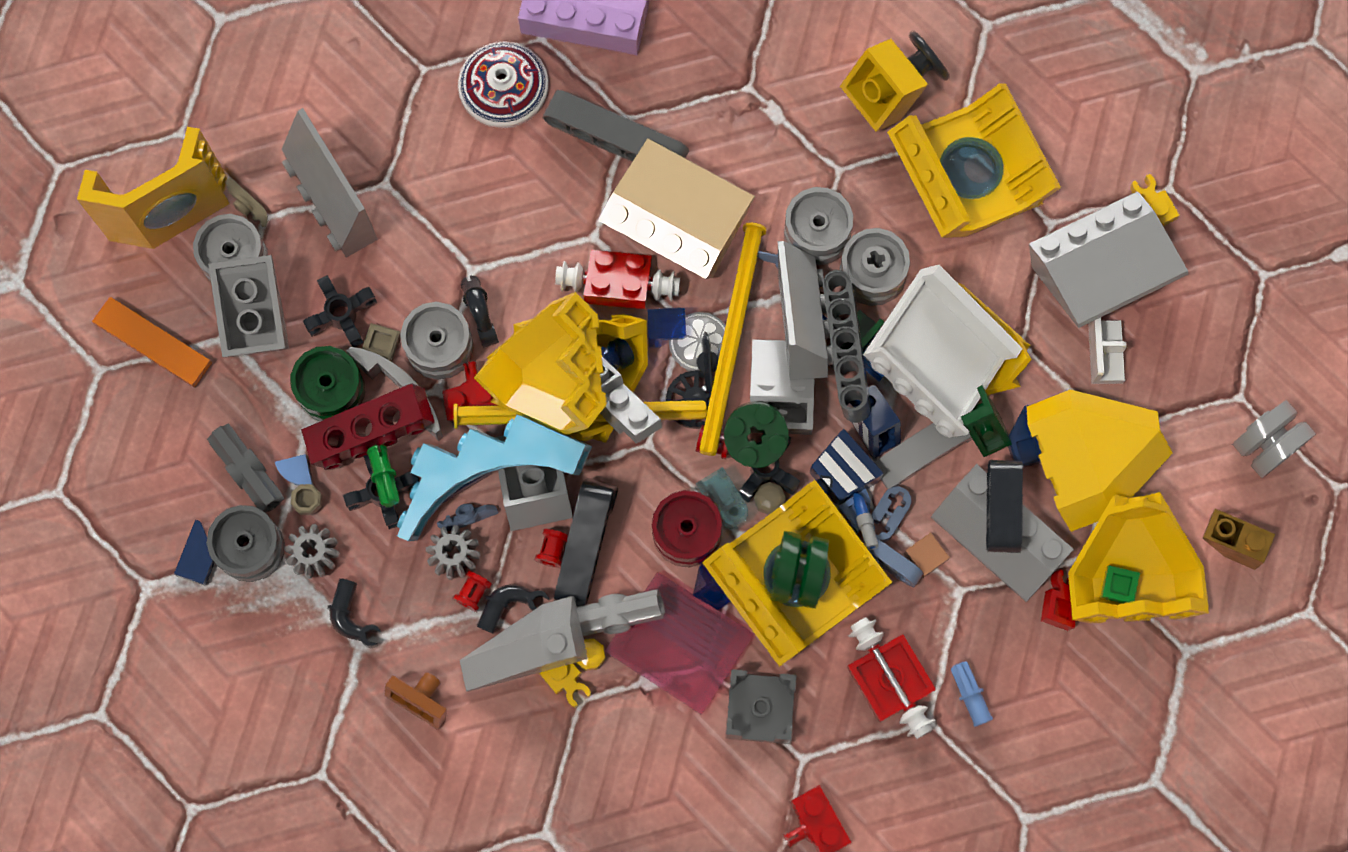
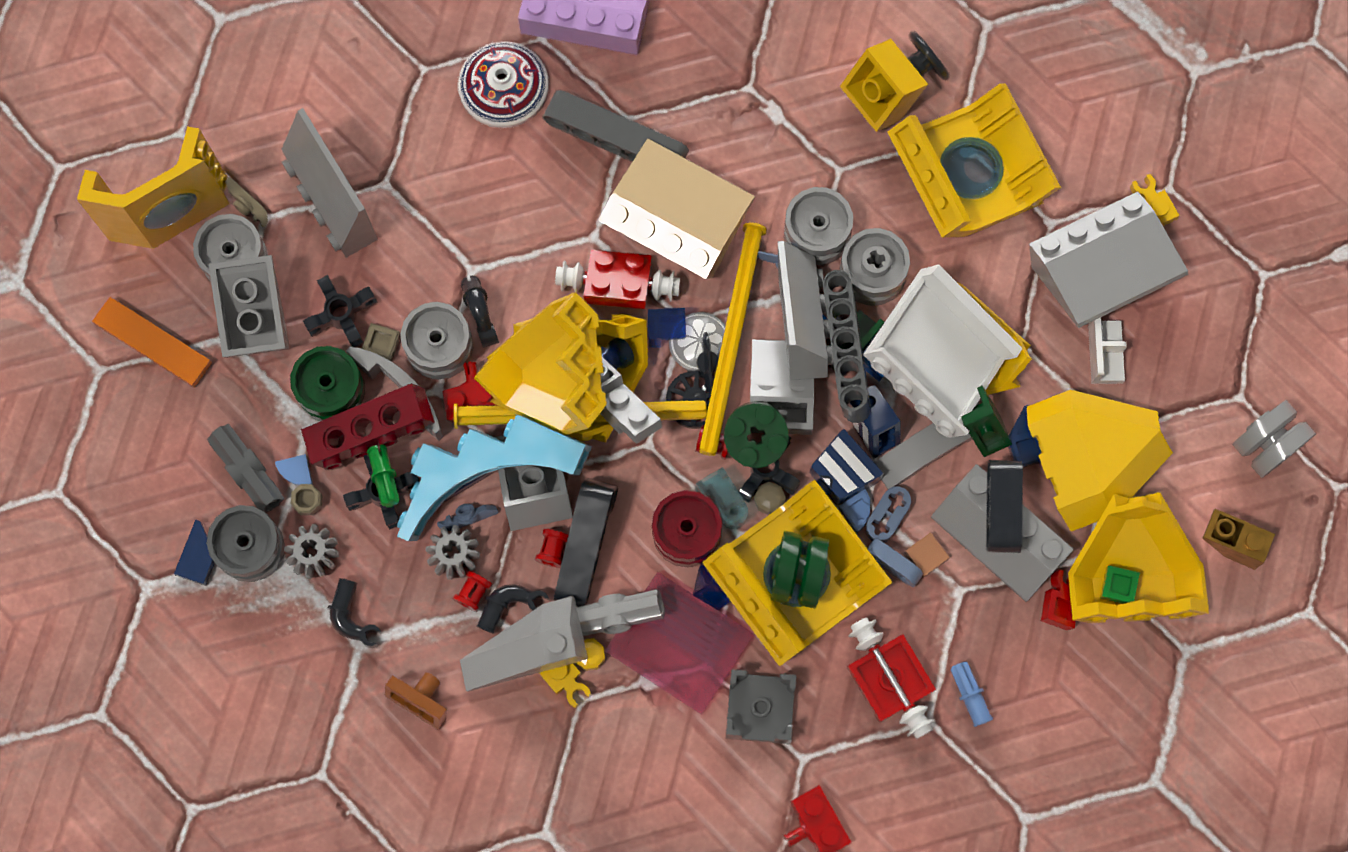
light grey piece [853,493,879,550] -> none

